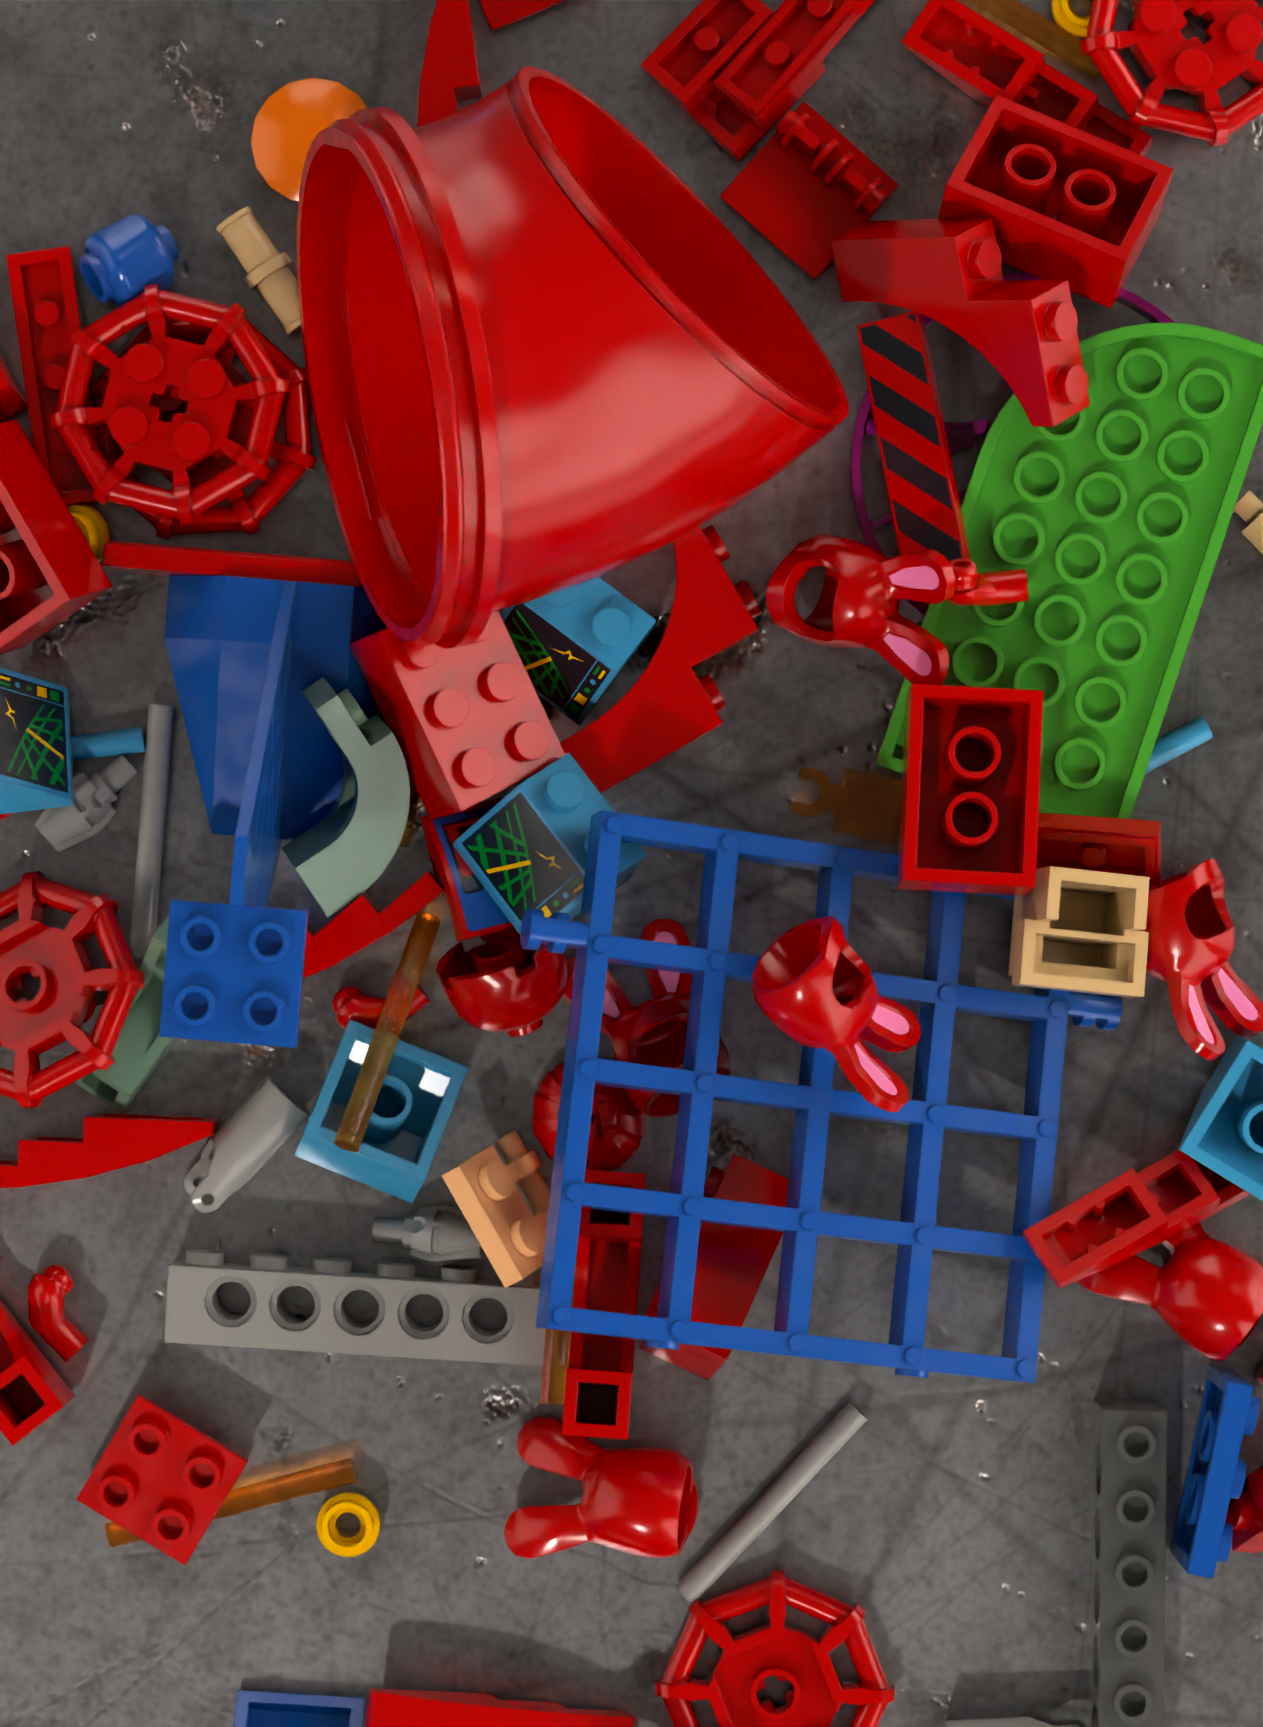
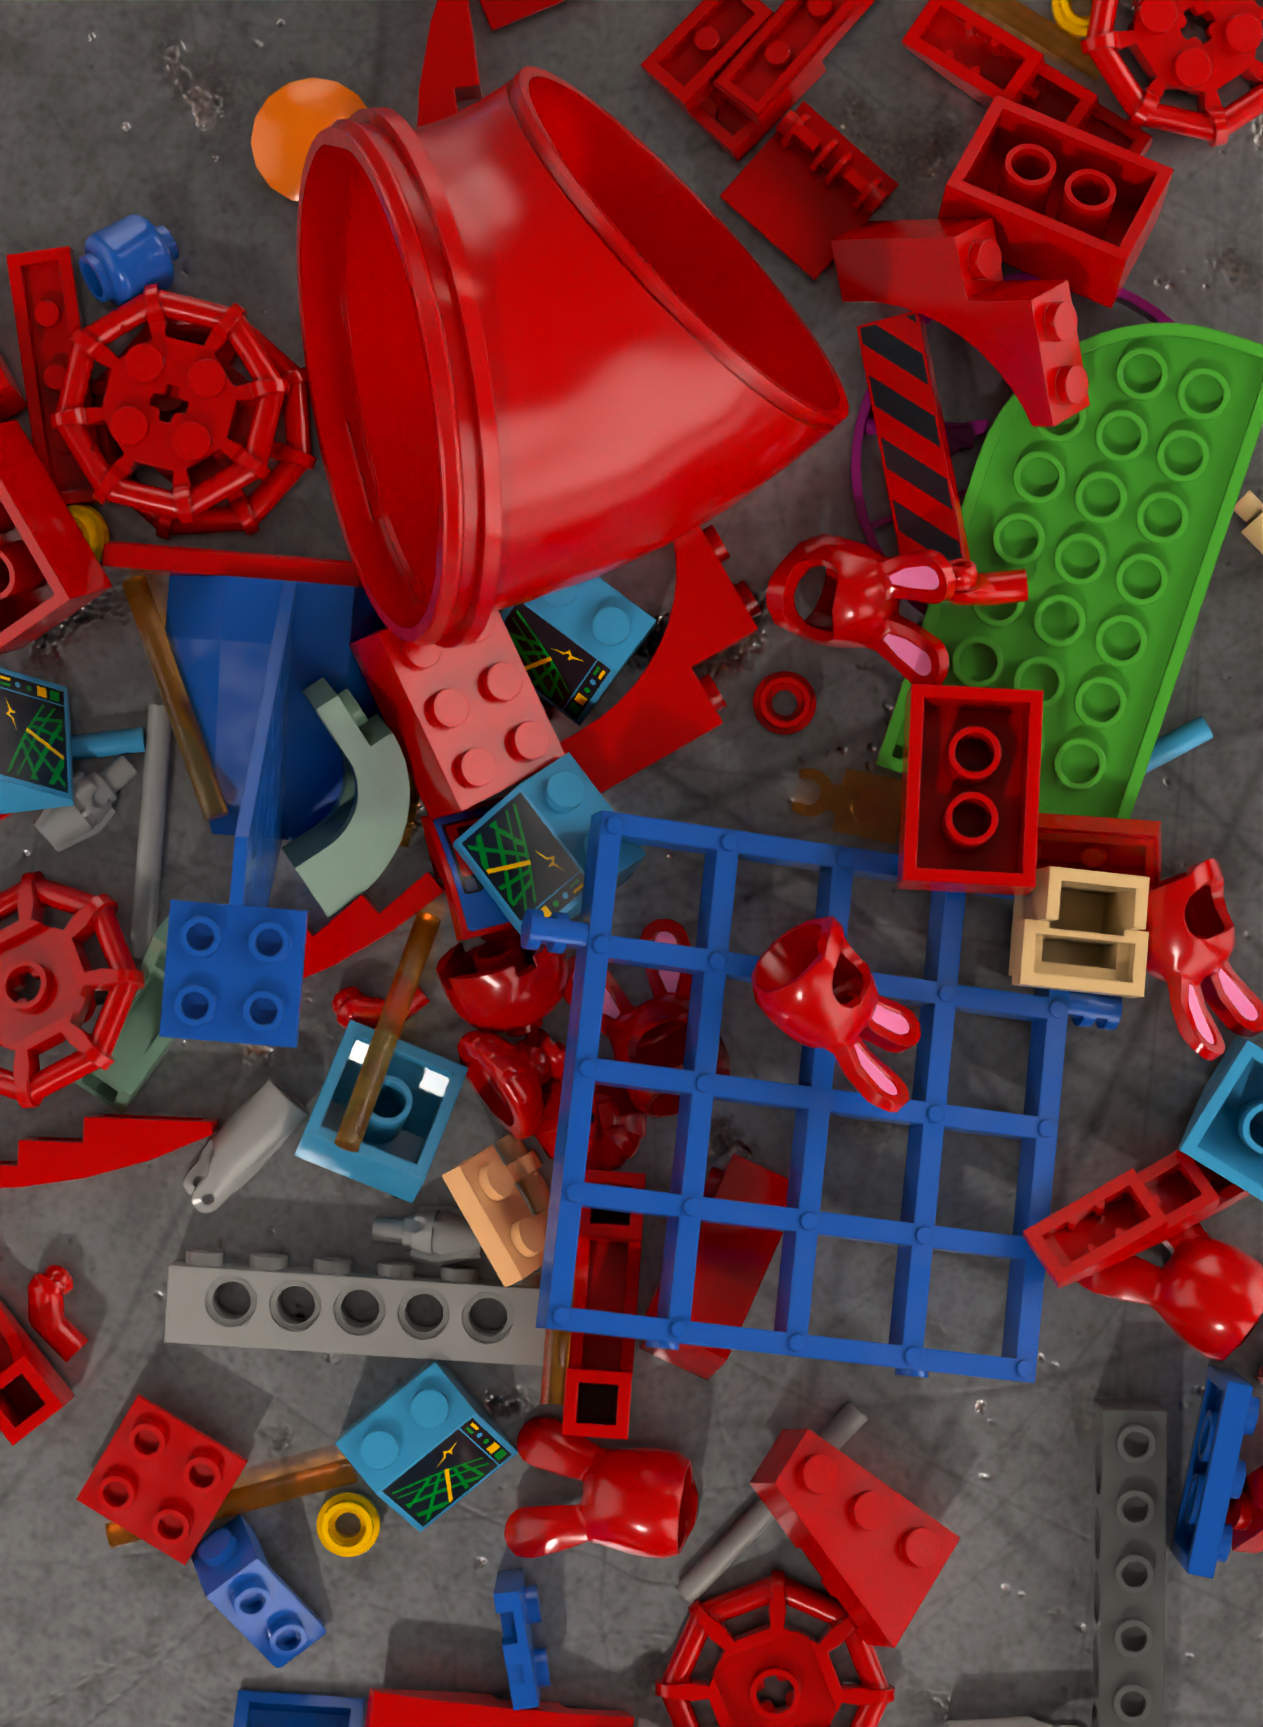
tan pin [216,206,301,336] -> none
none -> clear orange bar [122,575,229,821]
none -> blue bracket [191,1514,326,1668]
none -> dark azure slope [335,1359,518,1532]
none -> red hair [457,1029,566,1140]
none -> blue wing [493,1567,551,1710]
none -> red wedge [749,1428,960,1648]
none -> red plate [753,671,817,735]

